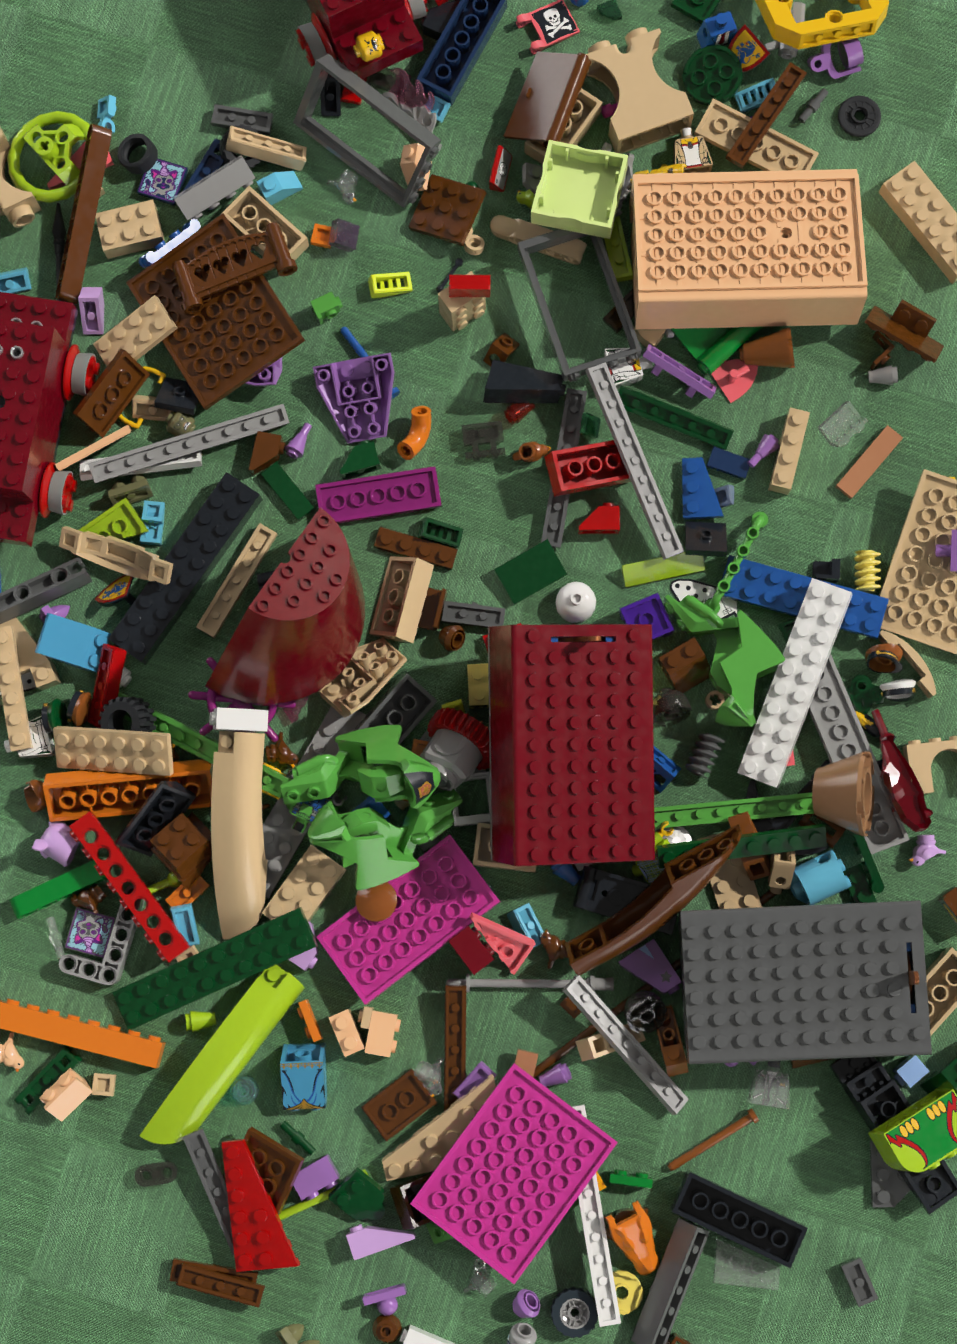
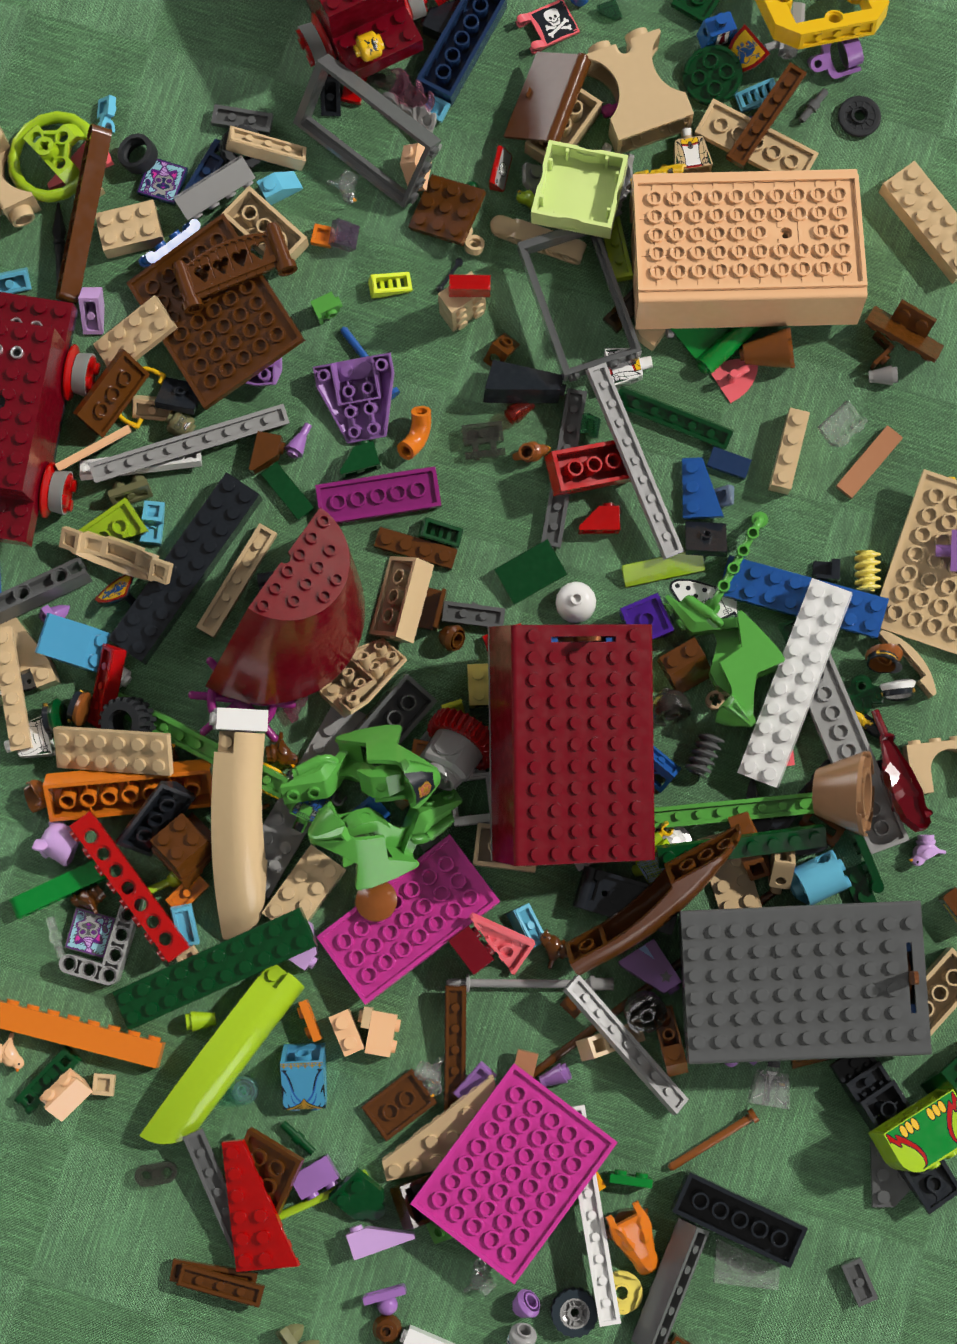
blue cone [550,864,581,886] -> none
medium lavender hinge [643,344,717,399] -> none
medium lavender cone [747,434,779,468] -> none
light blue brick [893,1055,930,1088] -> none

